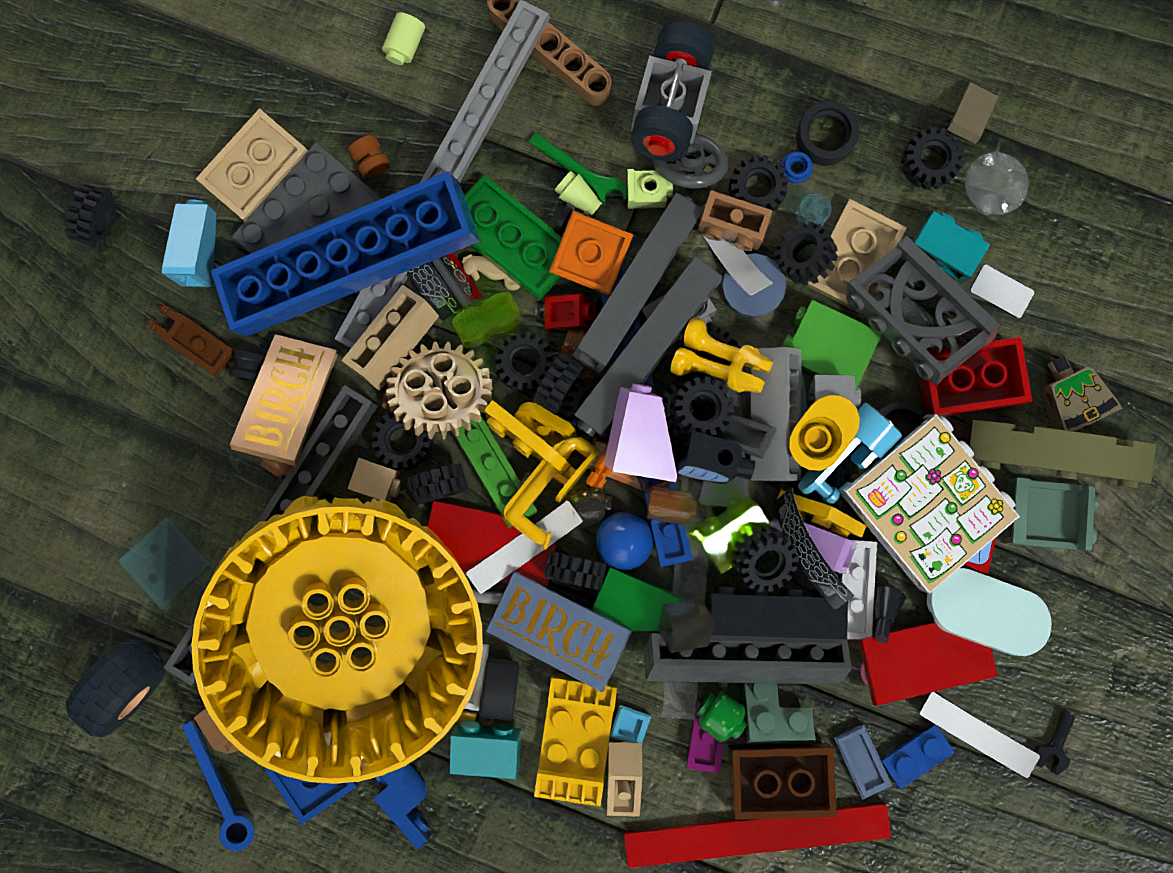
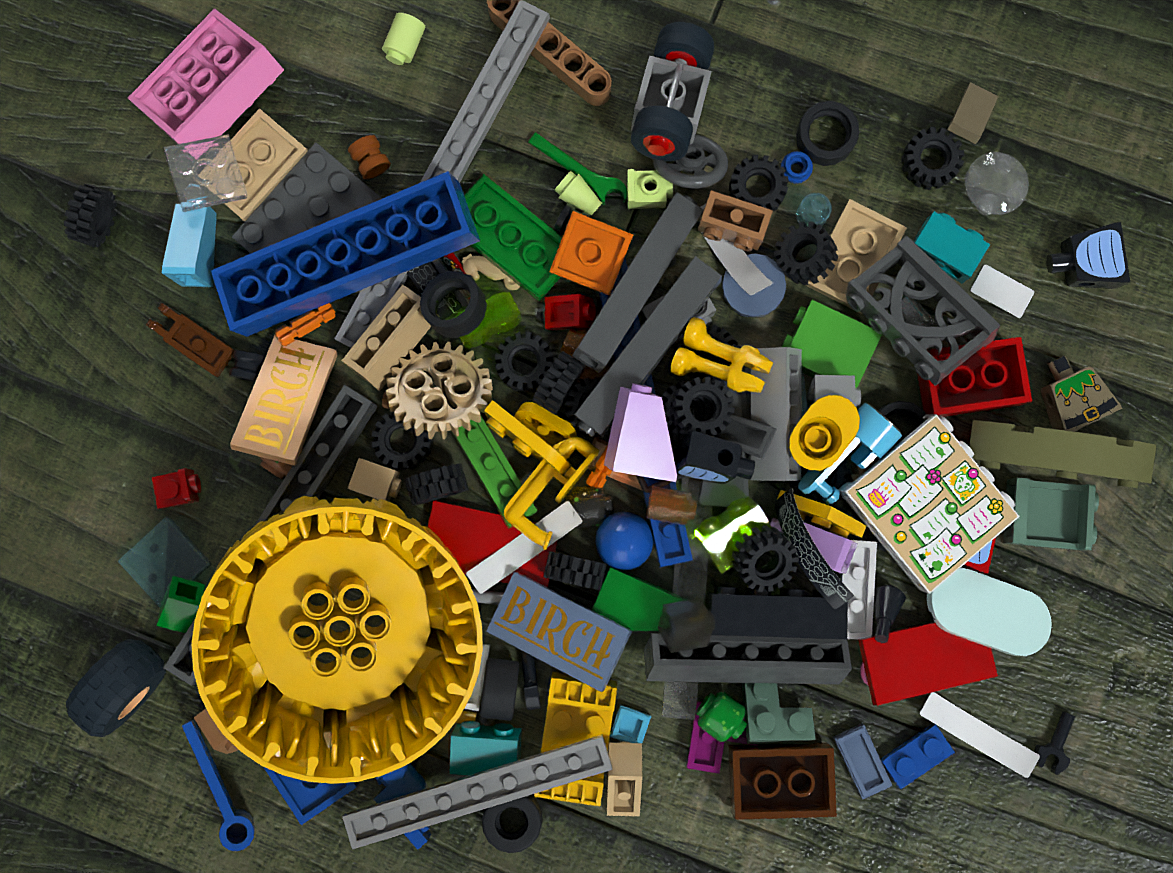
red tile [624,802,891,868] -> none
none -> bright pink slope [128,9,284,161]
none -> red bracket [152,468,201,509]
none -> green brick [156,576,205,633]
none -> clear plate [164,135,248,212]
none -> orange axle [275,303,335,346]
none -> light grey plate [342,734,612,849]
none -> black tyre [420,271,487,338]
none -> black tyre [482,795,543,853]
none -> black bar [520,650,541,710]
none -> torso [1046,222,1130,289]

